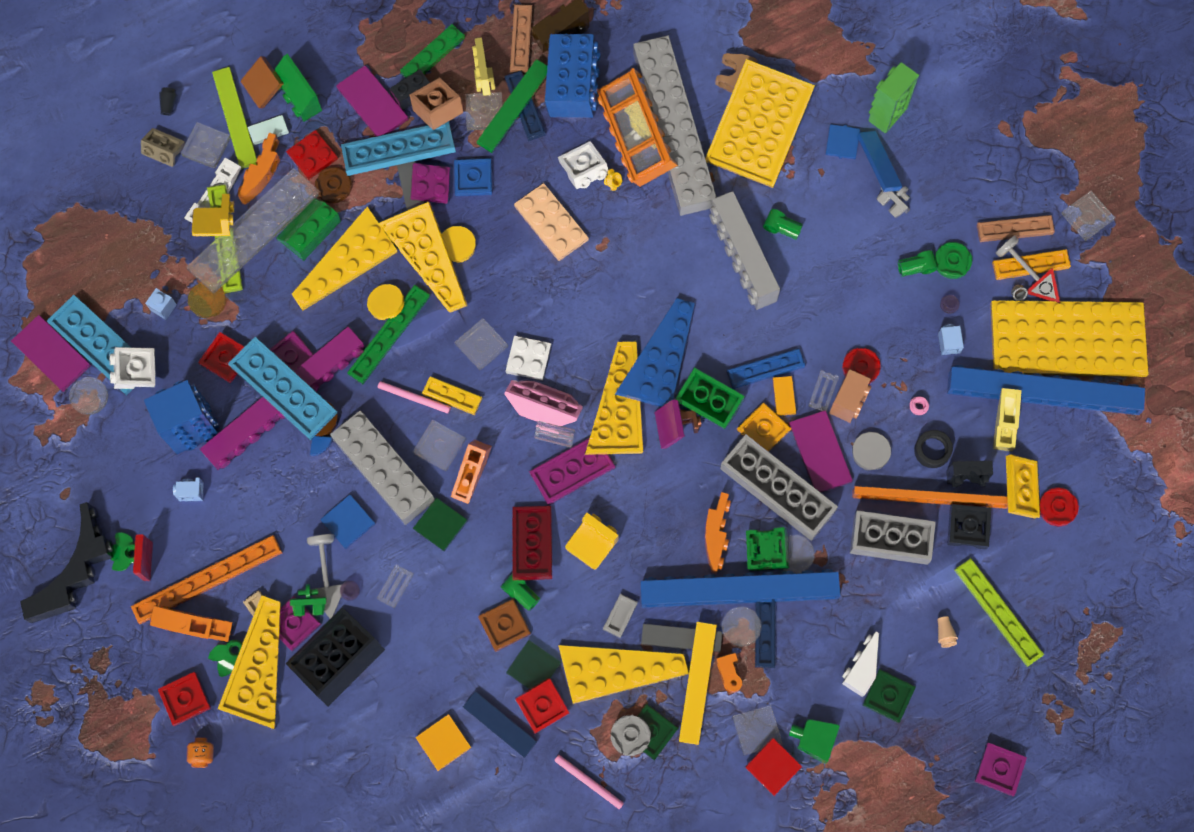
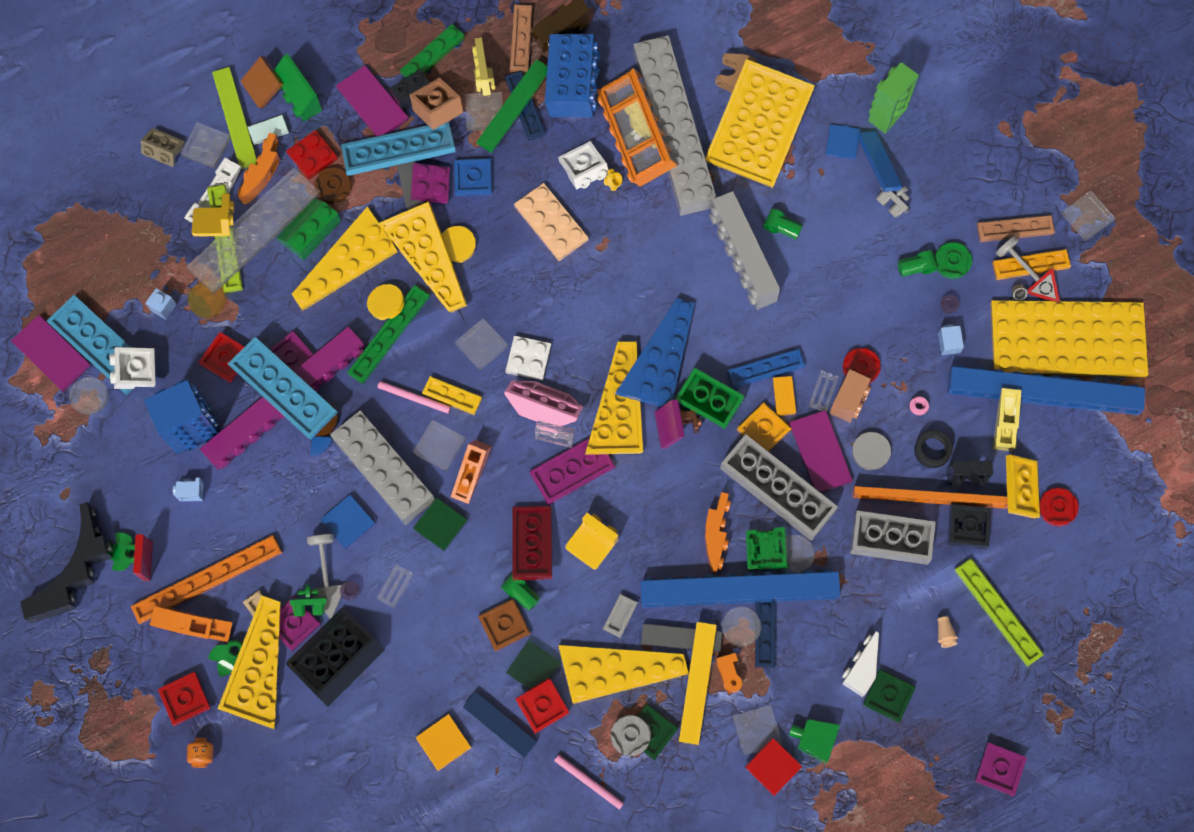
black cone [159,87,177,116] -> none

